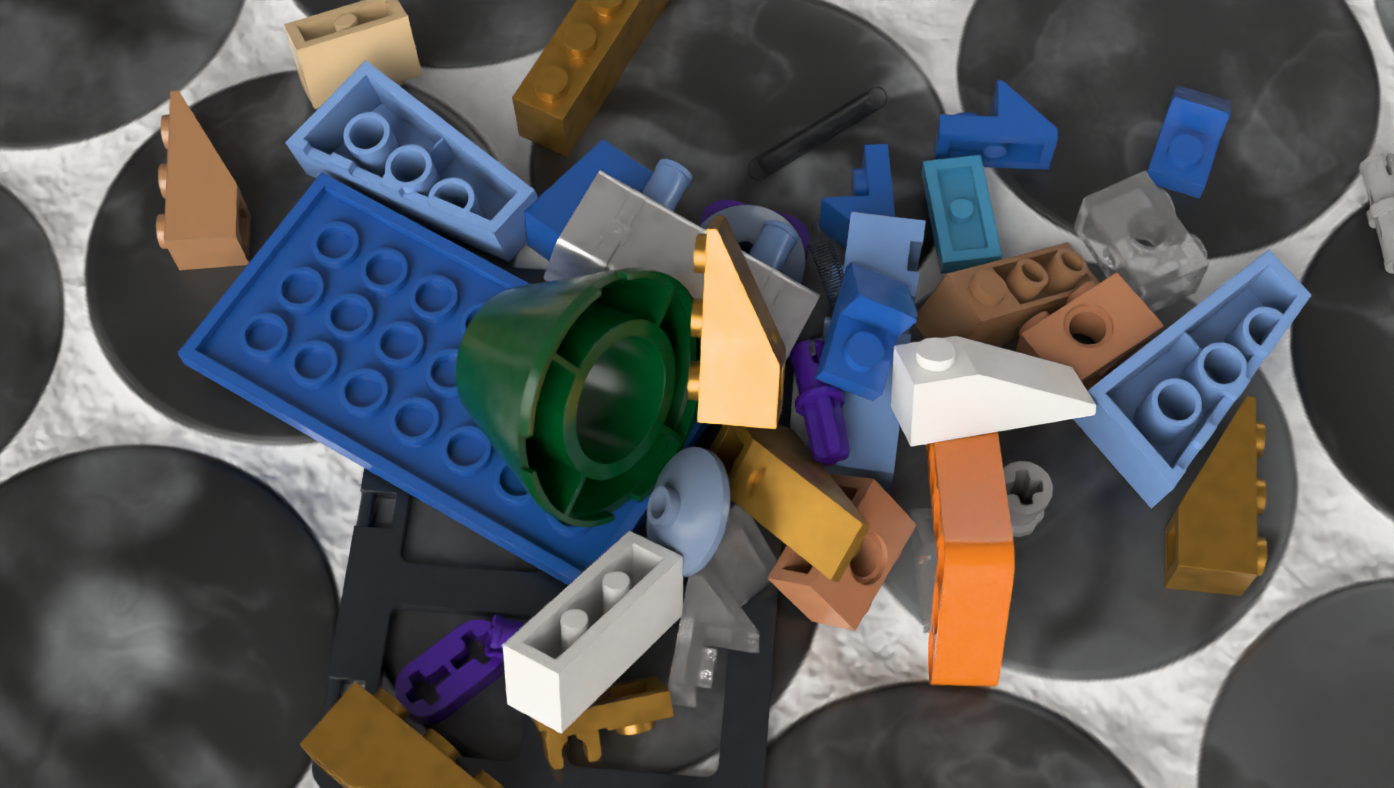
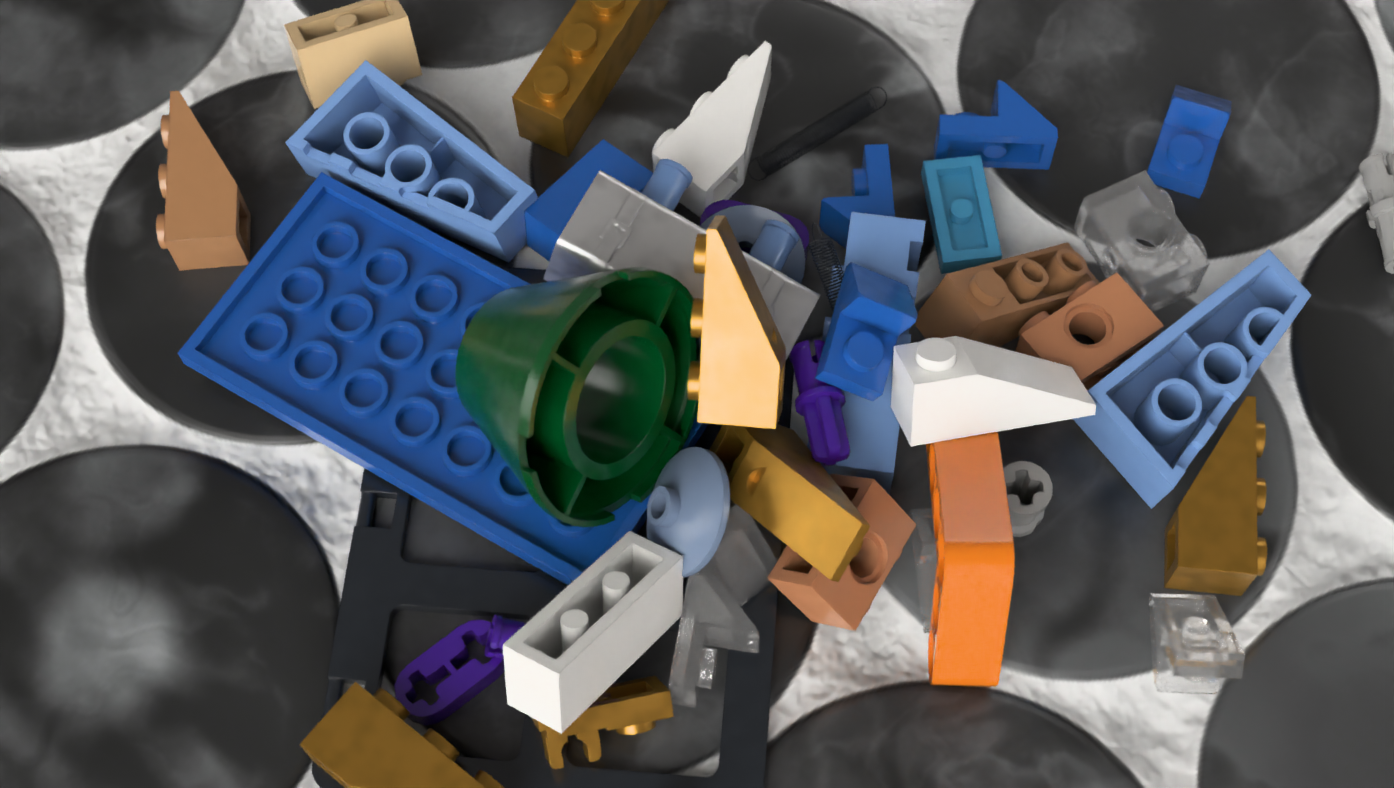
none -> white slope [652,41,772,218]
none -> clear slope [1149,593,1245,694]

